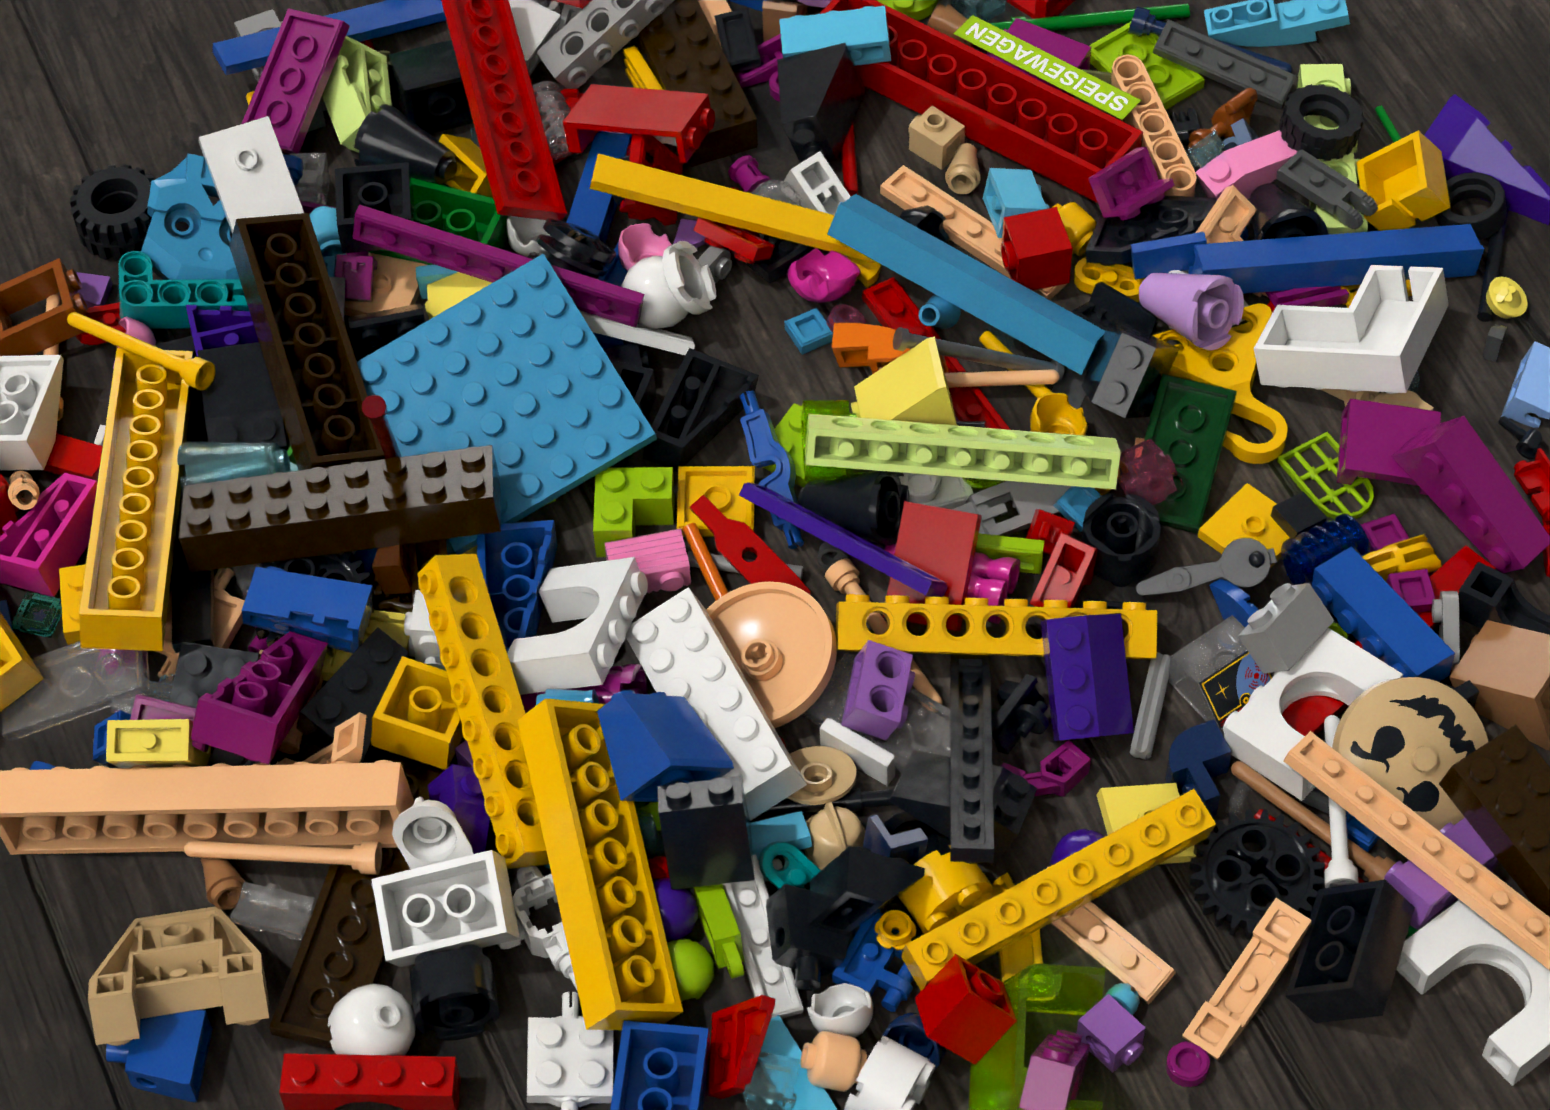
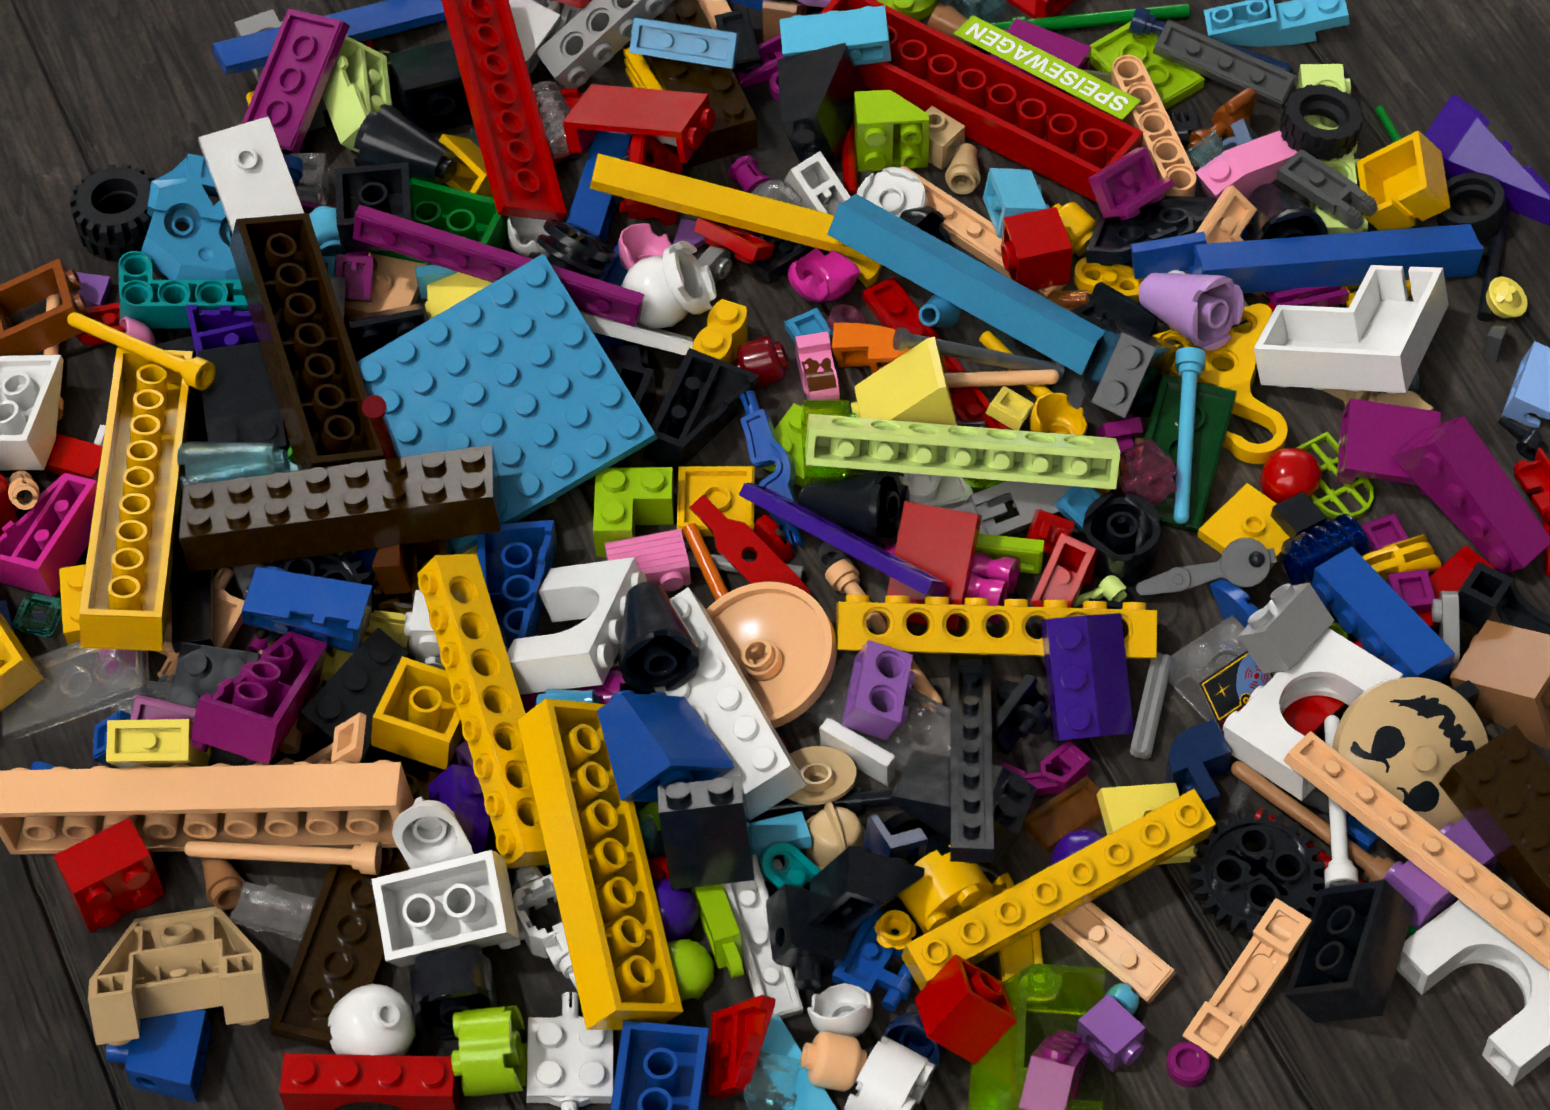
none -> red brick [53,818,165,933]
none -> lime brick [452,1005,527,1097]
none -> black cone [619,582,700,693]
none -> dark azure plate [629,17,740,69]
none -> yellow brick [692,299,748,364]
none -> dark red head [732,336,790,389]
none -> red tile [755,514,793,564]
none -> bright pink leg [795,331,840,406]
none -> lime slope [854,90,929,171]
none -> white tile [857,167,928,217]
none -> light yellow tile [985,386,1034,430]
none -> clear orange tile [1023,776,1102,853]
none -> clear orange arm [1046,290,1087,310]
none -> yellowish green hand [1073,575,1127,608]
none -> magenta tile [1097,417,1143,459]
none -> medium azure piece [1174,347,1206,524]
none -> red hair [1259,448,1322,504]

